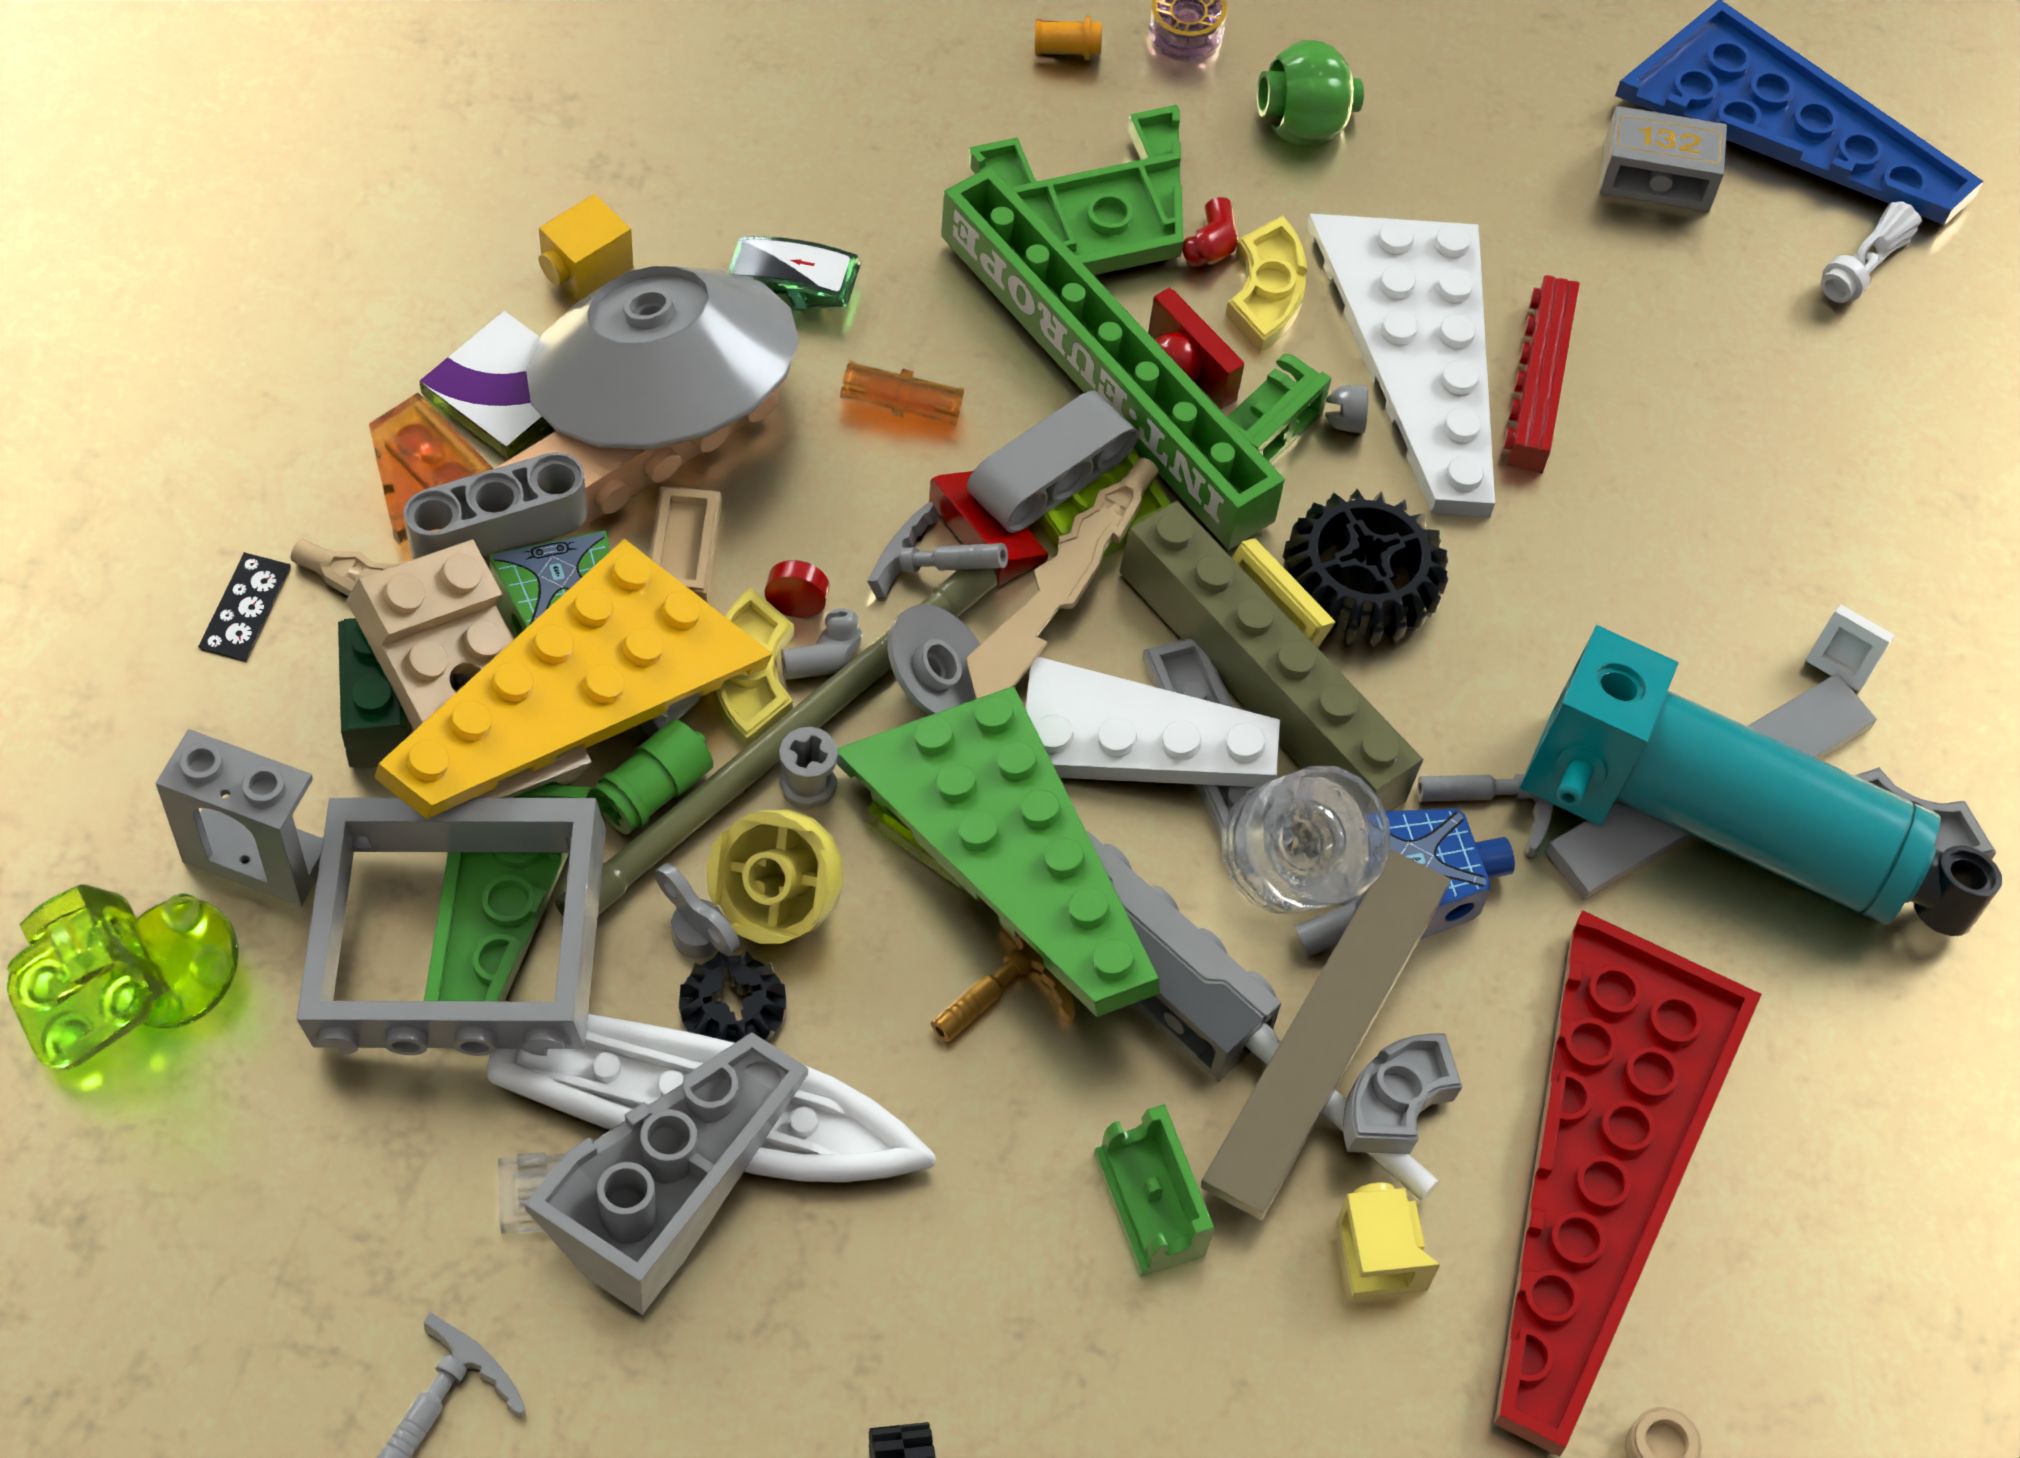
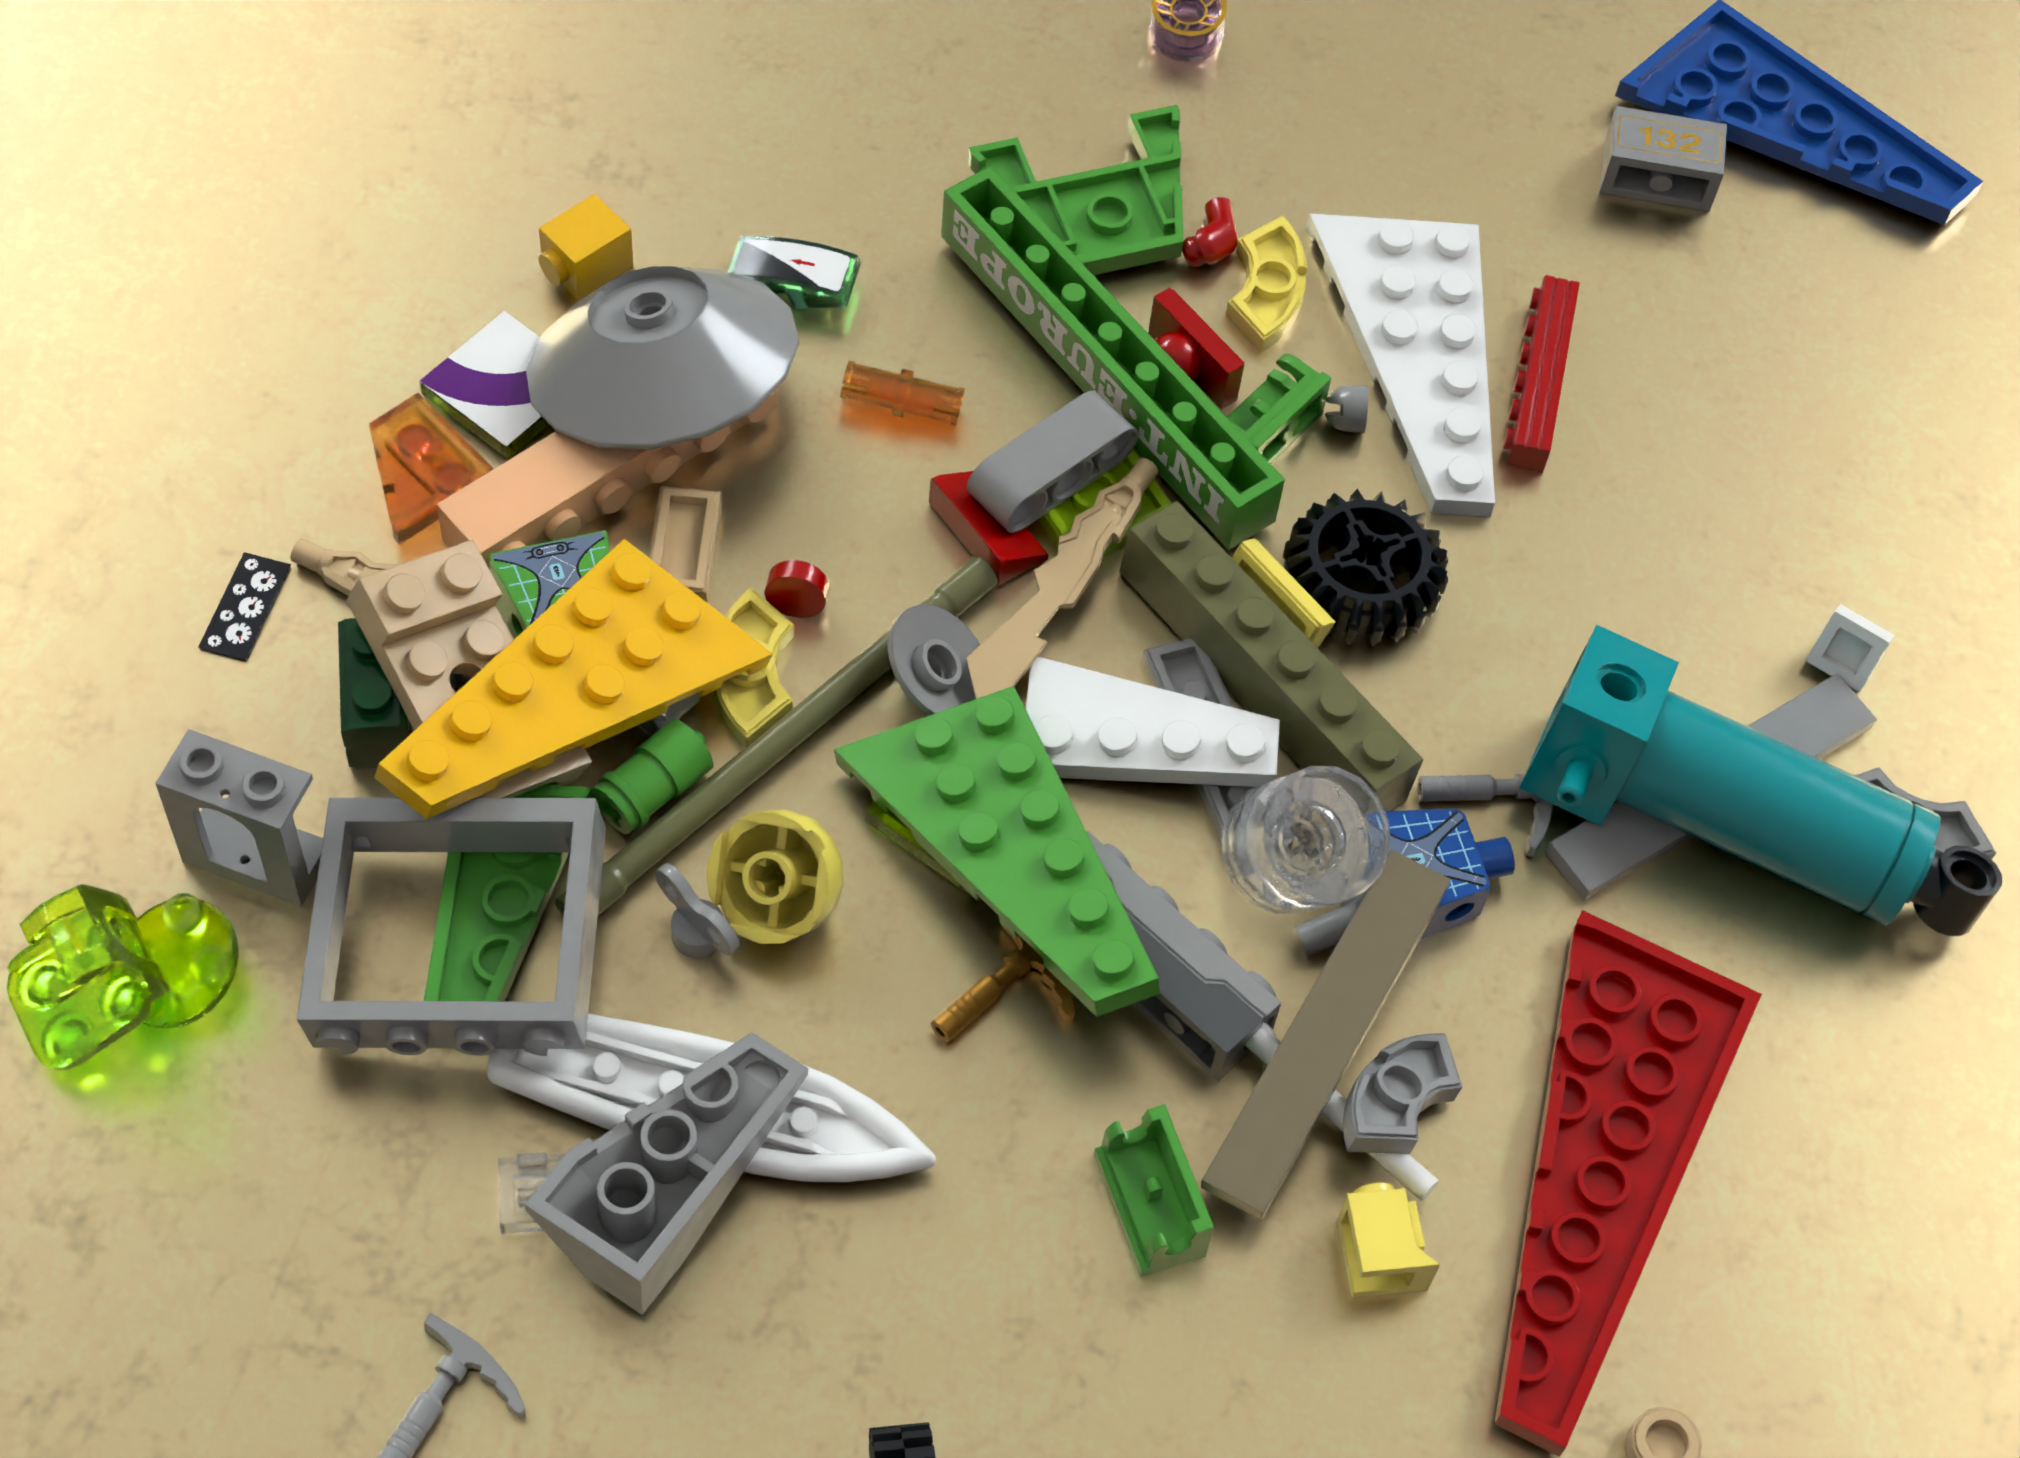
light grey beam [403,452,588,559] -> none
black gear [679,950,787,1043] -> none
light grey bush [779,727,838,809] -> none
light grey arm [781,608,862,680] -> none
light grey piece [867,502,1008,598] -> none
light orange pin [1035,16,1102,61] -> none
bright green plant [1256,40,1364,146] -> none
white piece [1821,202,1922,303] -> none

